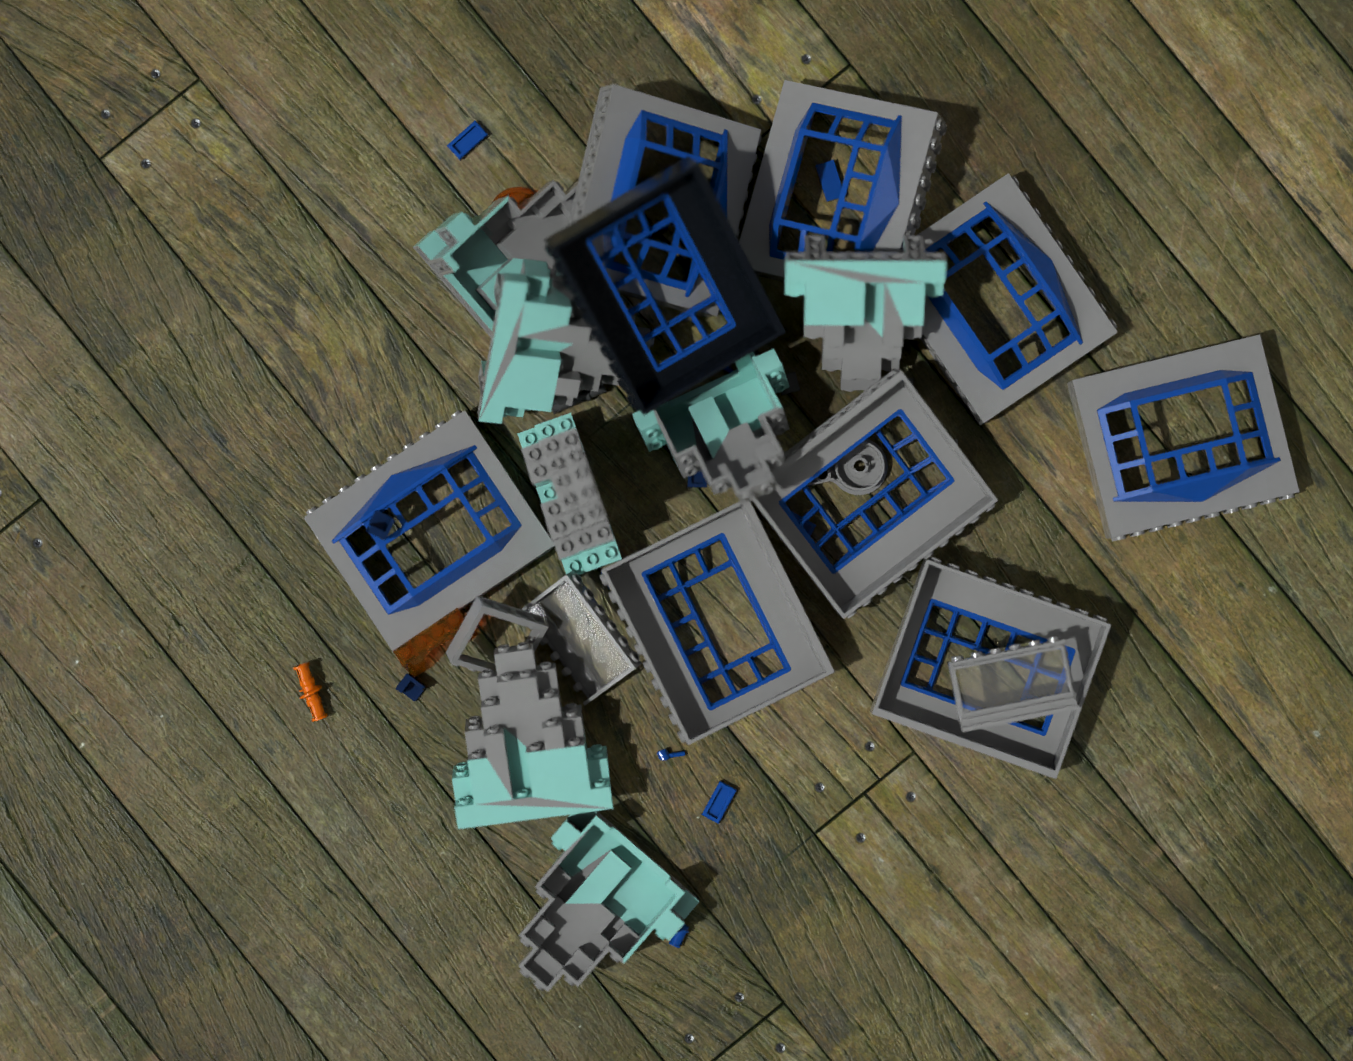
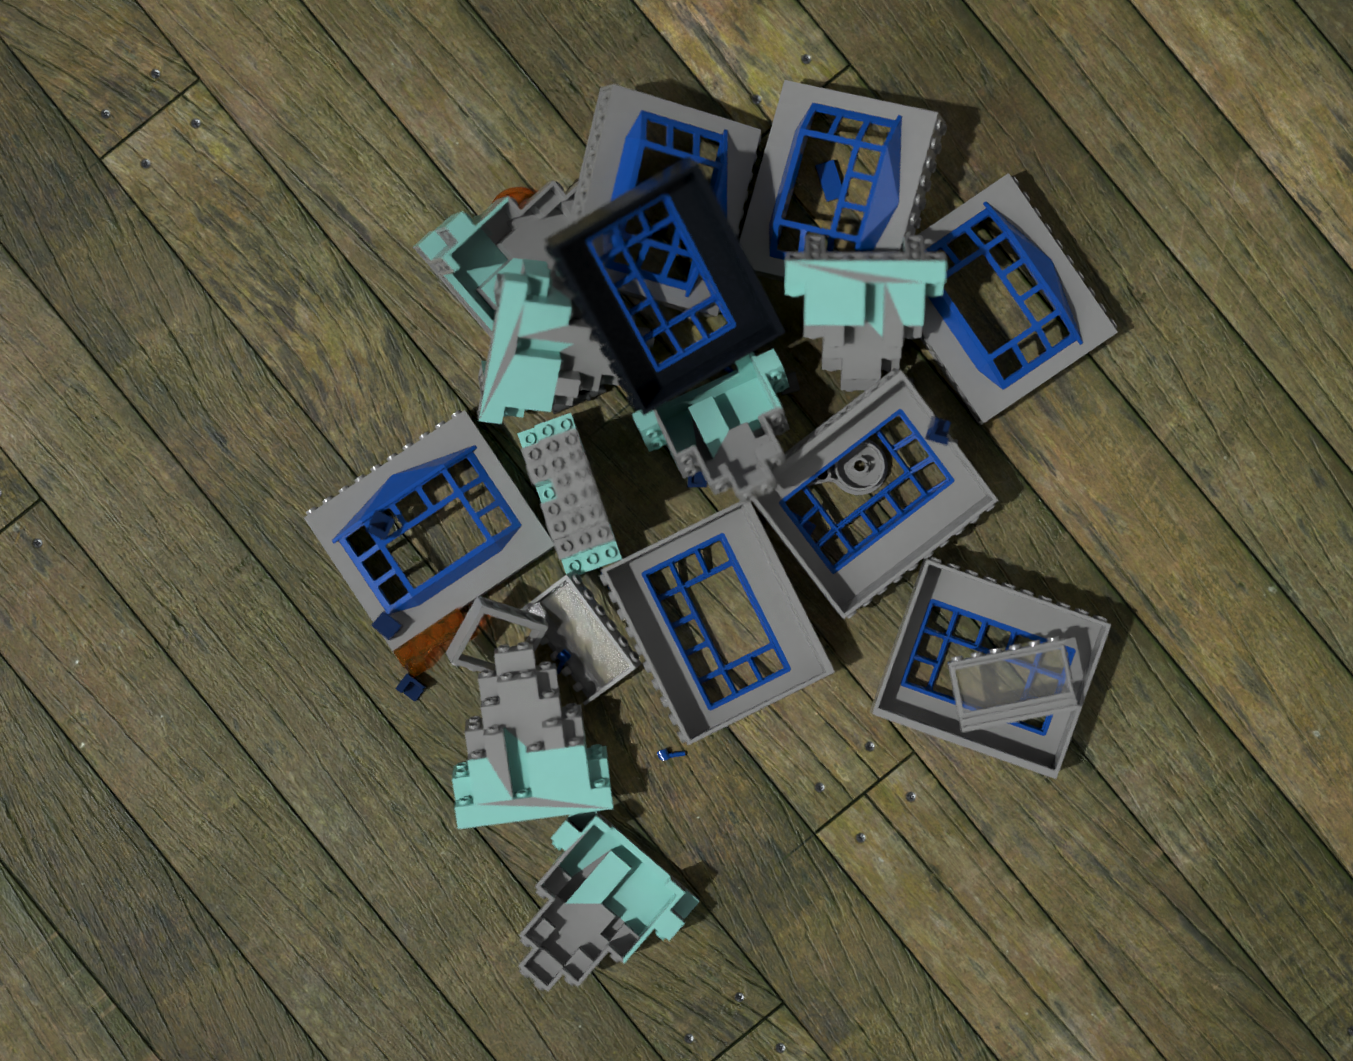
orange piece [293,662,328,722] -> none
blue tile [447,121,488,160] -> none
blue pin [669,924,689,948] -> none
blue tile [701,781,737,824] -> none
light grey panel [1067,335,1300,542] -> none
none -> dark blue panel [371,611,403,641]
none -> blue hand [556,649,571,674]
none -> dark blue panel [925,416,951,446]

